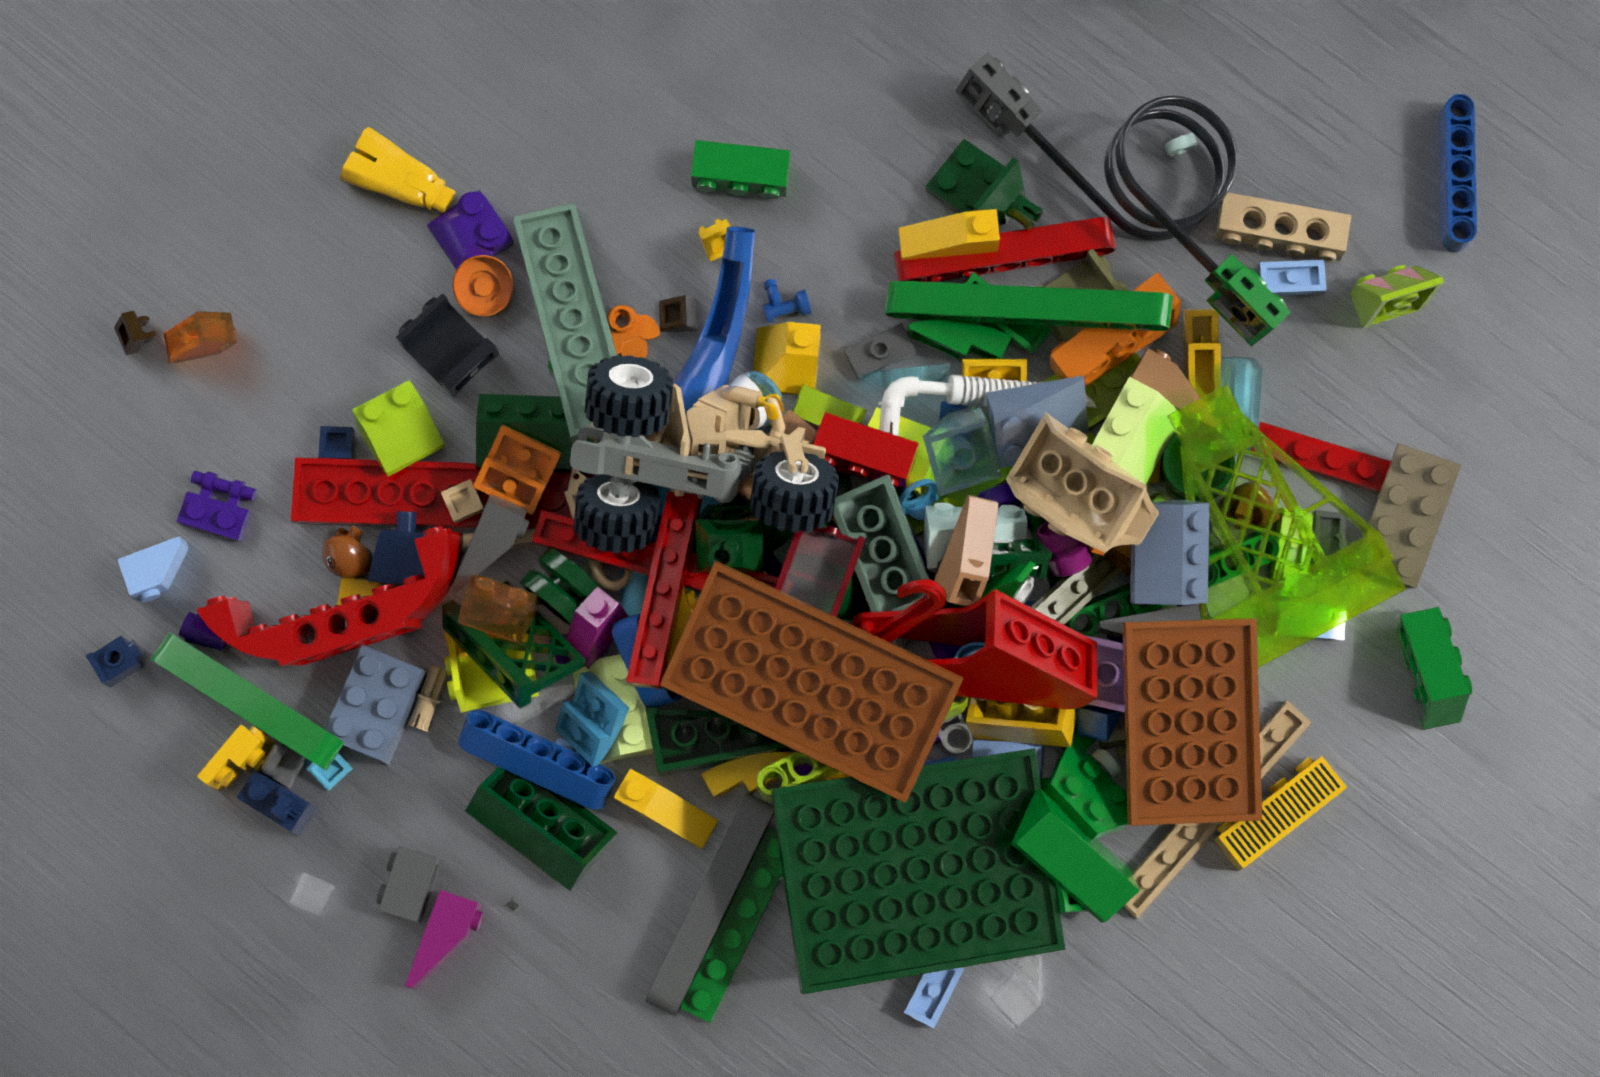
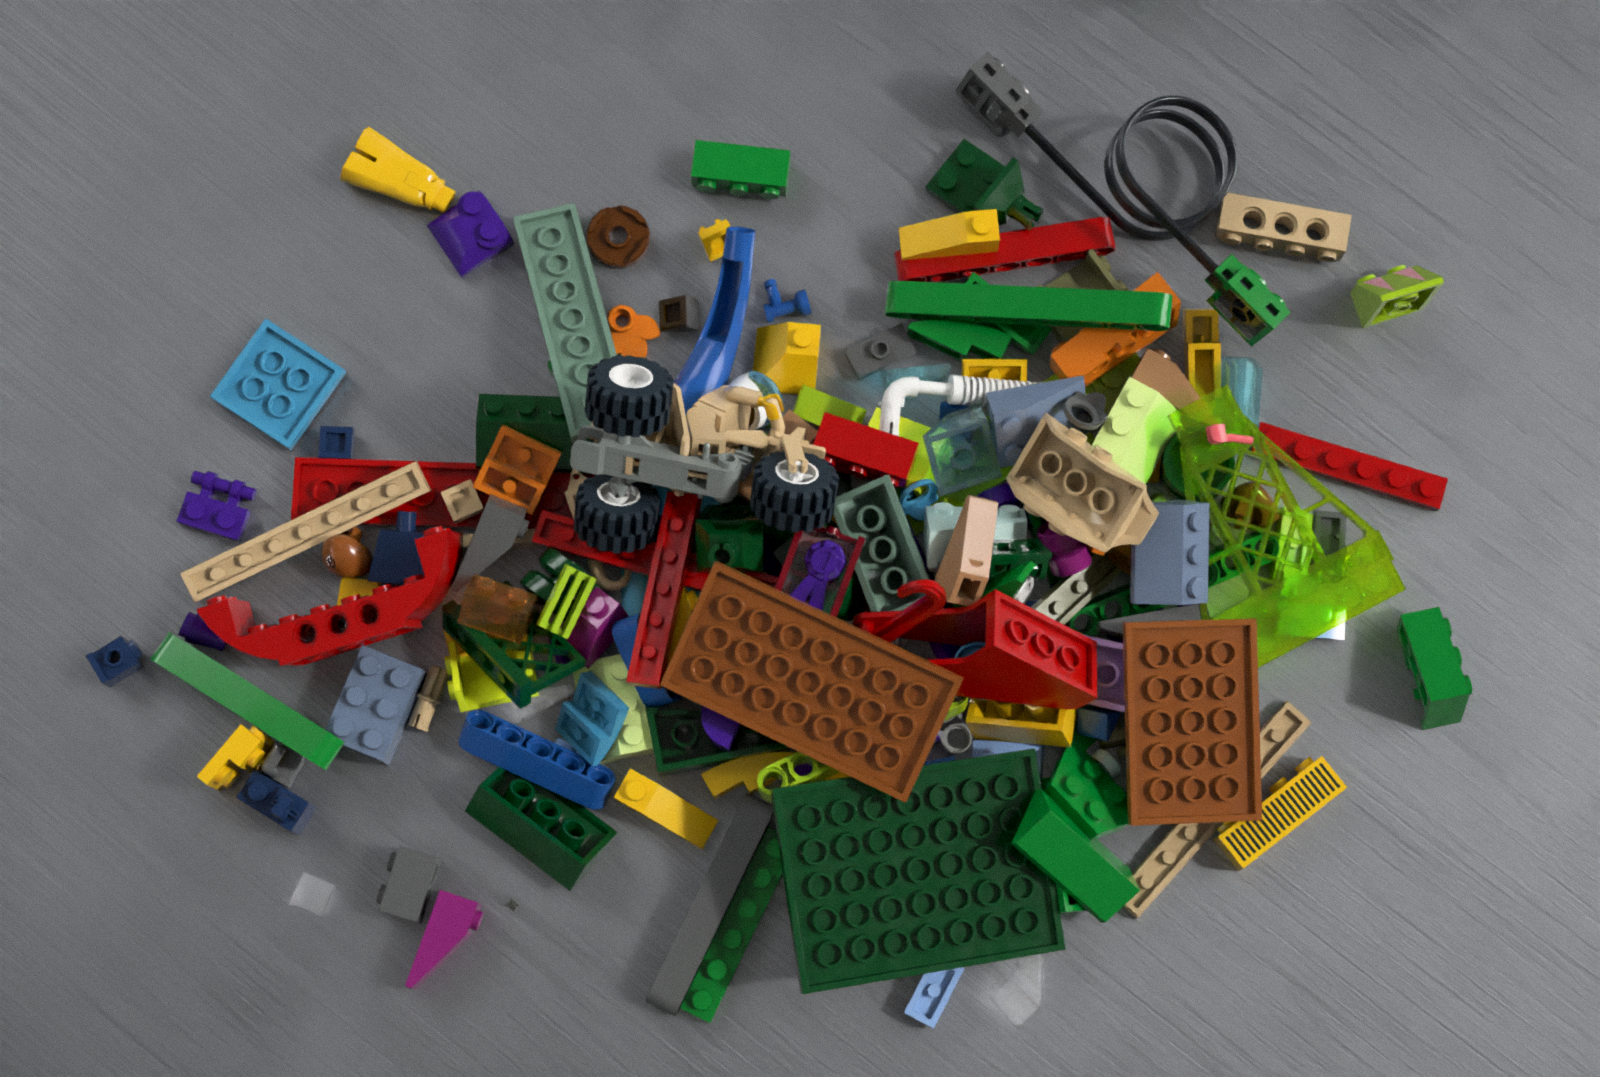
dark brown tile [114,310,156,355] -> none
light blue slope [117,536,189,602] -> none
clear orange slope [164,311,237,364] -> none
medium azure slope [303,752,353,791] -> none
lime slope [352,380,445,477] -> none
black panel [396,293,499,398] -> none
orange piece [453,255,514,317] -> none
light aqua tile [1164,133,1198,157] -> none
light blue plate [1258,260,1326,296] -> none
dark tan plate [1353,443,1461,588] -> none
blue beam [1439,94,1477,253] -> none
none -> tan plate [180,461,431,603]
none -> dark azure plate [210,318,347,451]
none -> lime tile [536,564,597,639]
none -> reddish brown tile [587,205,650,269]
none -> dark purple brick [701,706,741,752]
none -> dark purple piece [790,540,847,611]
none -> dark grey piece [1063,391,1108,430]
none -> coral hand [1206,424,1253,445]

